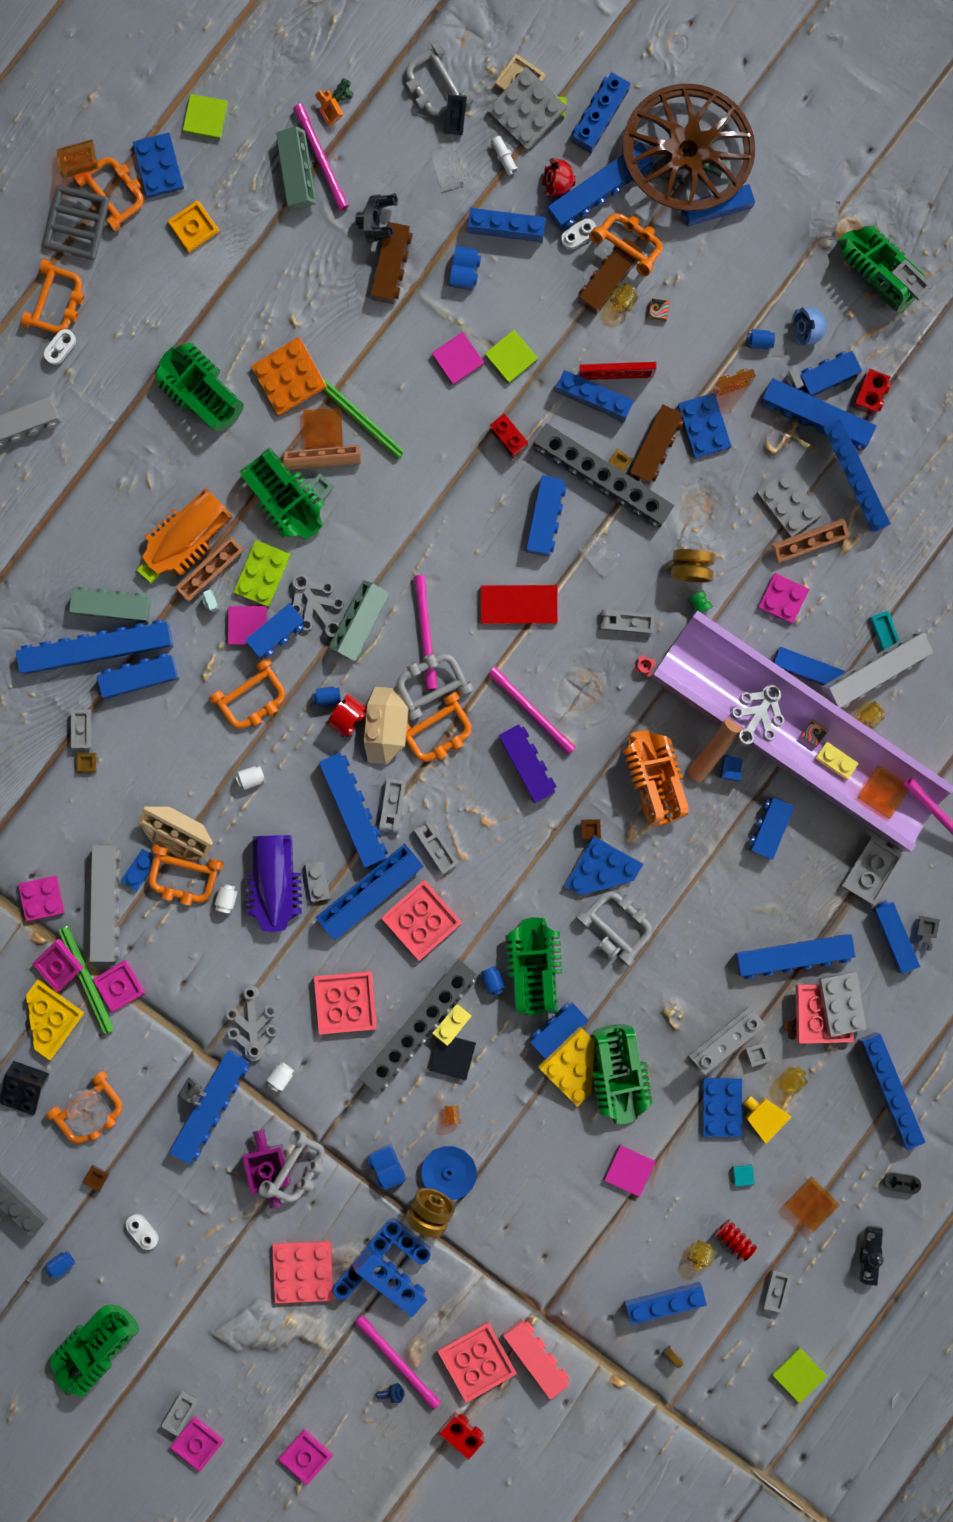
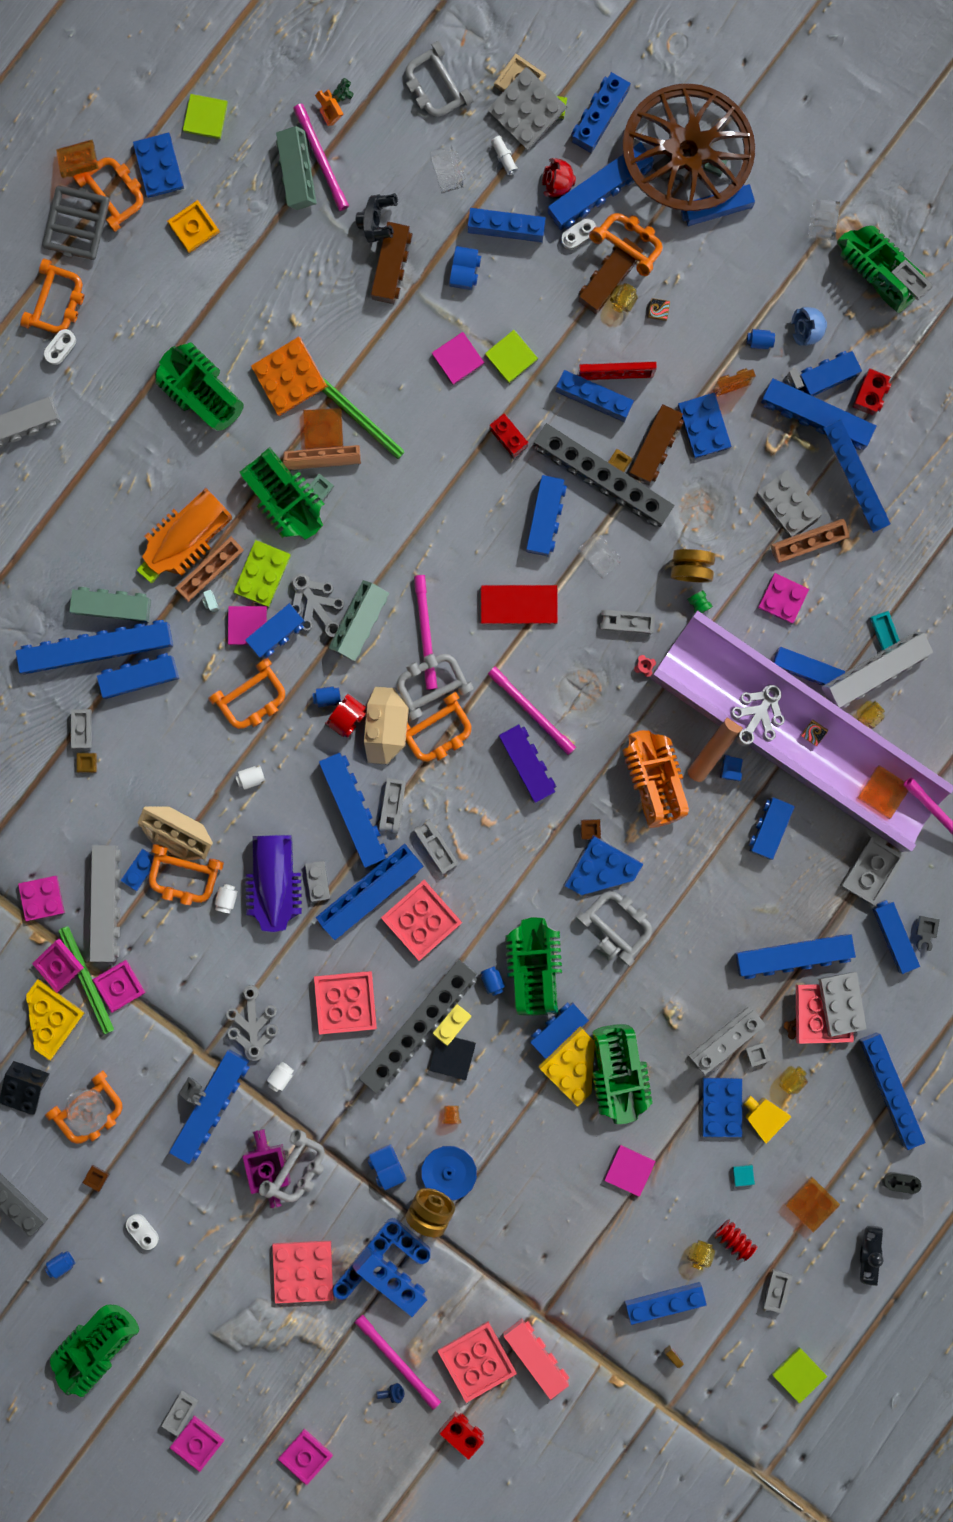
black plate [443,93,467,135] -> none
light yellow plate [815,742,859,780] -> none

